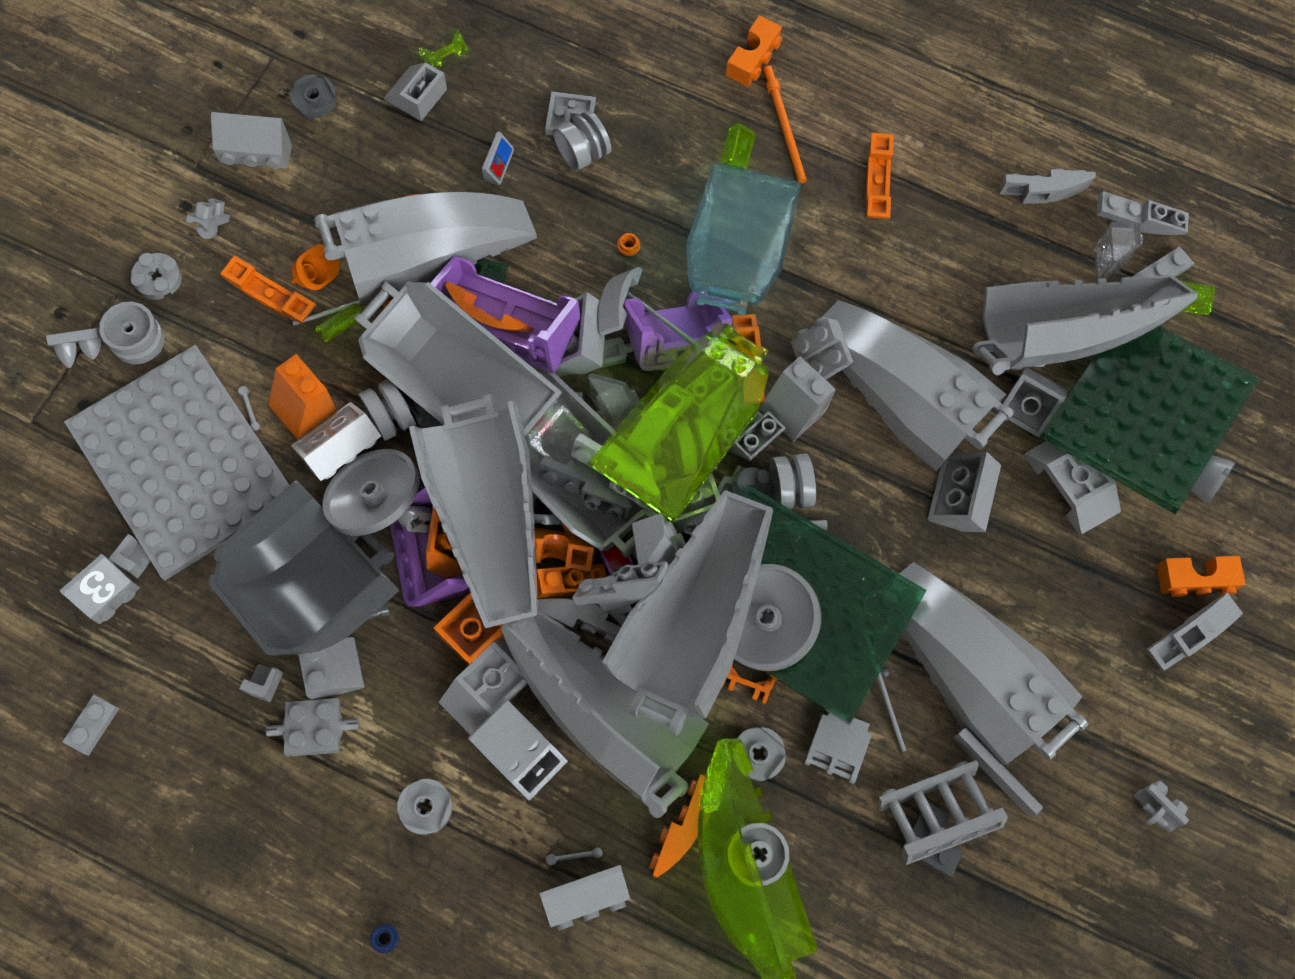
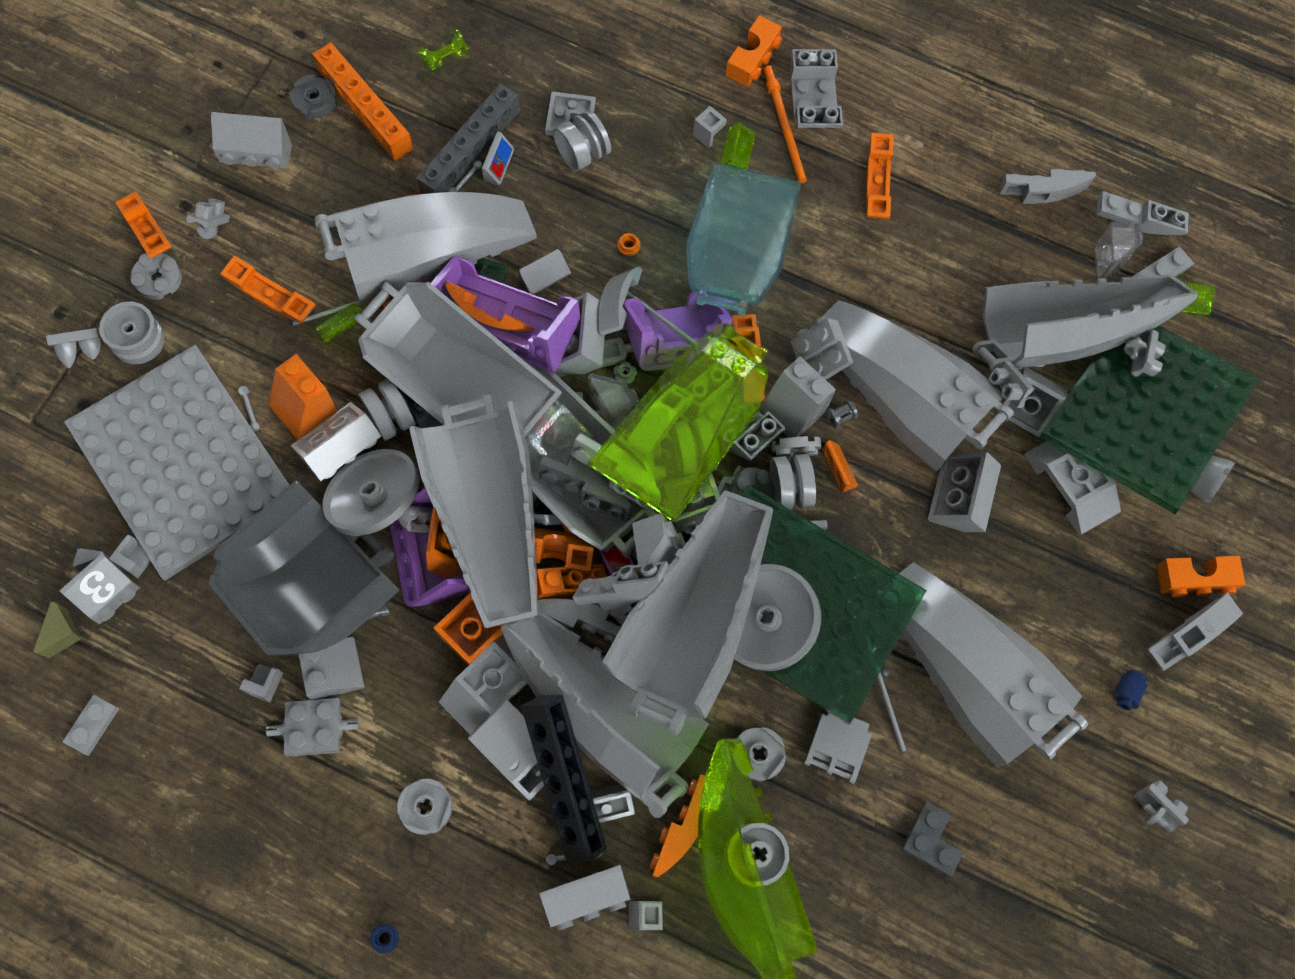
orange piece [291,244,340,291] -> none
light grey slope [384,62,447,121] -> none
orange piece [722,664,777,704] -> none
light grey fence [877,760,1008,865] -> none
light grey tile [952,728,1043,817] -> none
none -> olive slope [33,602,82,659]
none -> light grey slope [73,548,110,572]
none -> orange slope [115,191,172,259]
none -> orange brick [312,42,413,161]
none -> dark grey brick [416,83,520,194]
none -> light grey hinge [449,160,482,192]
none -> light grey slope [519,249,571,295]
none -> black brick [521,695,607,862]
none -> light grey slope [591,784,635,823]
none -> light grey plate [613,362,637,385]
none -> light grey slope [629,901,663,930]
none -> light grey panel [693,106,727,148]
none -> light grey plate [771,436,822,458]
none -> light grey slope [790,49,843,128]
none -> orange slope [822,440,858,493]
none -> dark grey bush [826,399,858,429]
none -> light grey hips [989,361,1034,408]
none -> dark blue brick [1113,670,1147,710]
none -> light grey hips [1124,330,1166,377]

